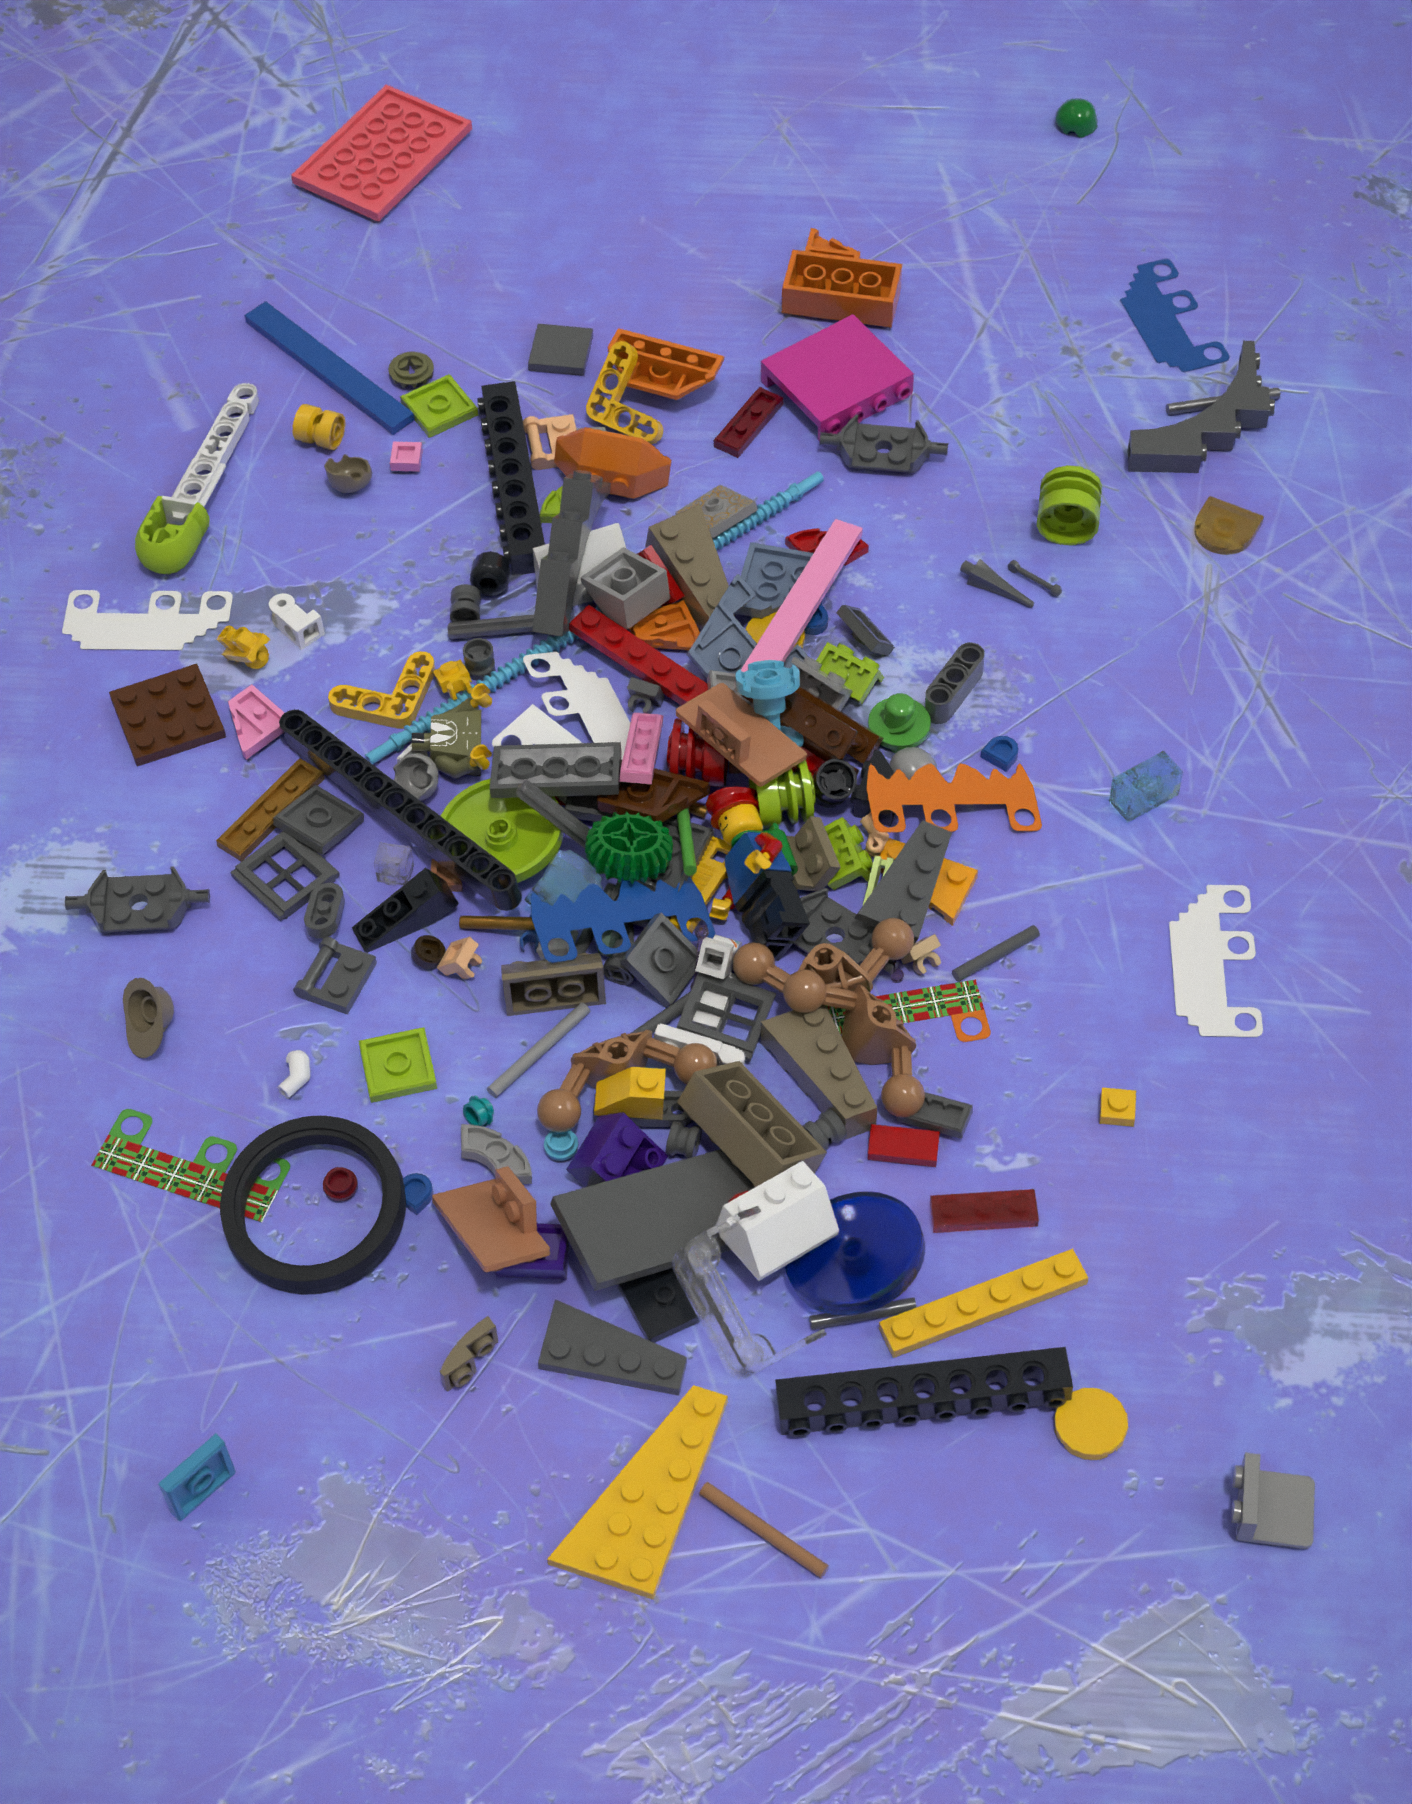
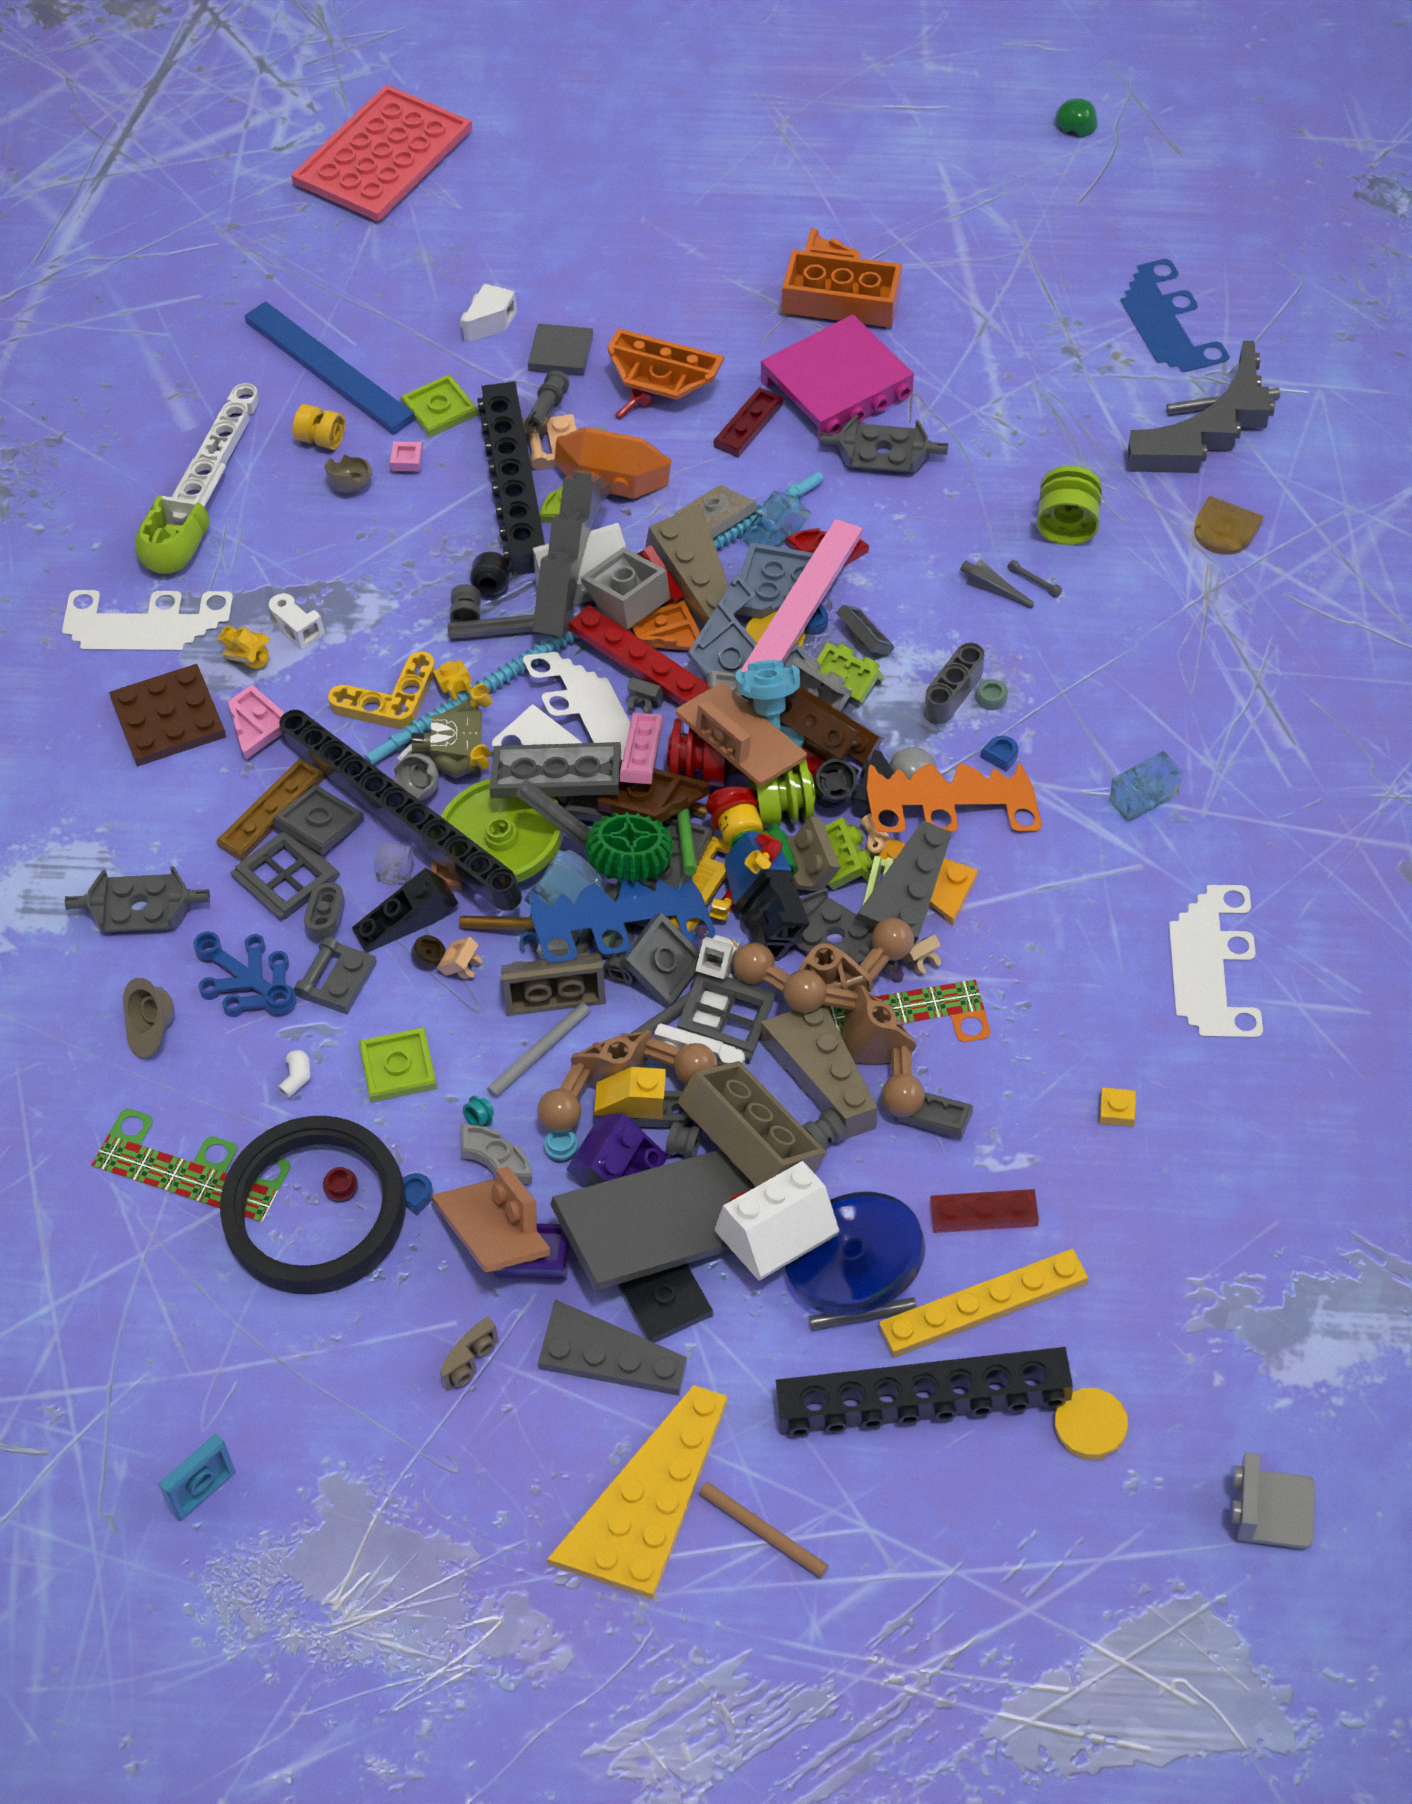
olive gear [388,352,434,388] -> none
dark grey wheel [463,638,495,681] -> none
yellow beam [586,341,664,444] -> none
clear windscreen [672,1206,827,1380] -> none
bright green plate [868,693,931,753] -> none
red tile [868,1124,940,1167] -> none
dark grey bar [952,925,1040,982] -> none
none -> blue plant [193,931,297,1017]
none -> white slope [460,283,517,342]
none -> dark grey pin [524,370,570,433]
none -> red hand [615,388,653,419]
none -> clear light blue slope [741,490,811,547]
none -> sand green tile [976,679,1008,710]

